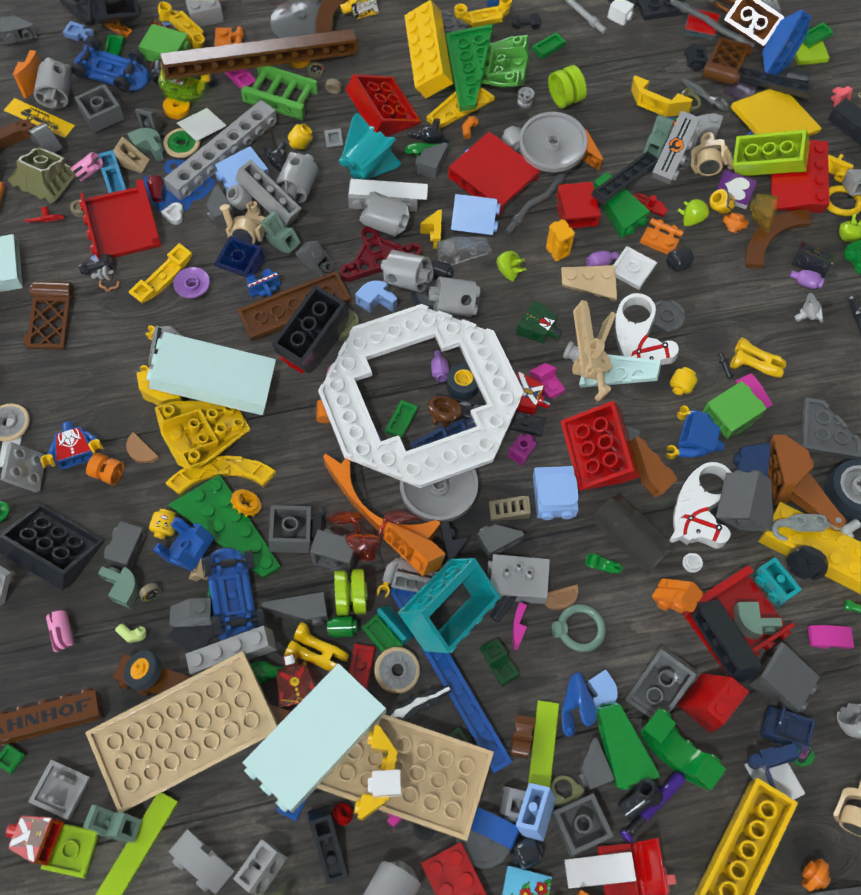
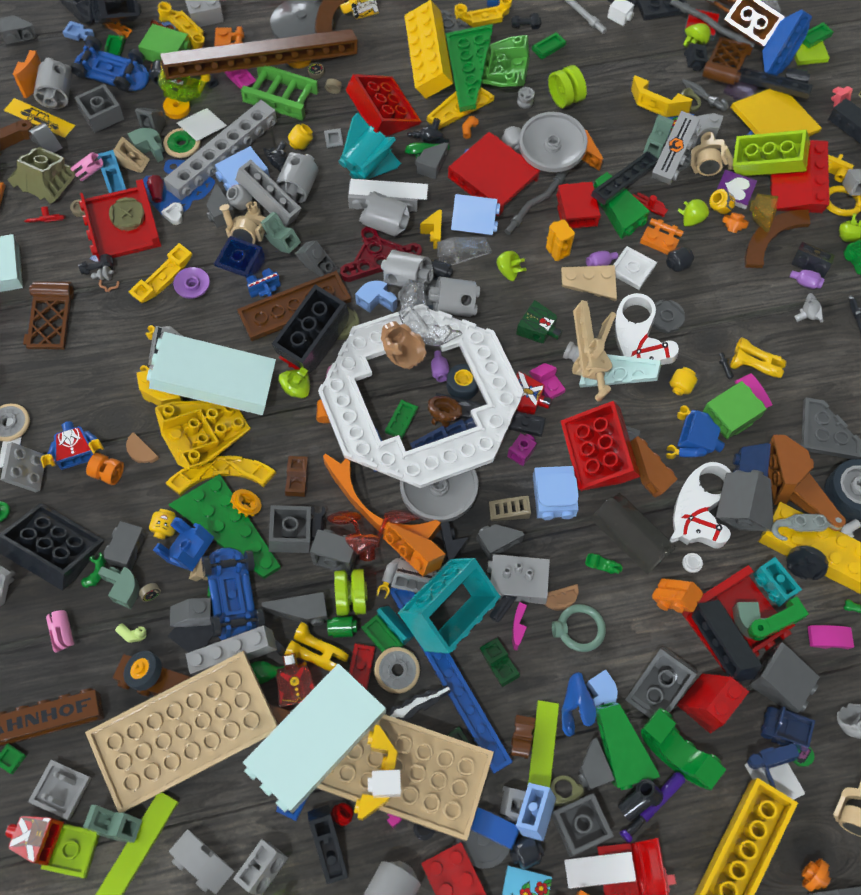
none -> green piece [81,552,106,588]
none -> olive tile [109,197,145,231]
none -> lime piece [279,367,310,399]
none -> reddish brown slope [285,456,308,497]
none -> medium nougat hair [381,321,427,369]
none -> clear windscreen [398,279,463,346]
none -> lime piece [683,23,711,48]
none -> green leg [748,596,809,641]

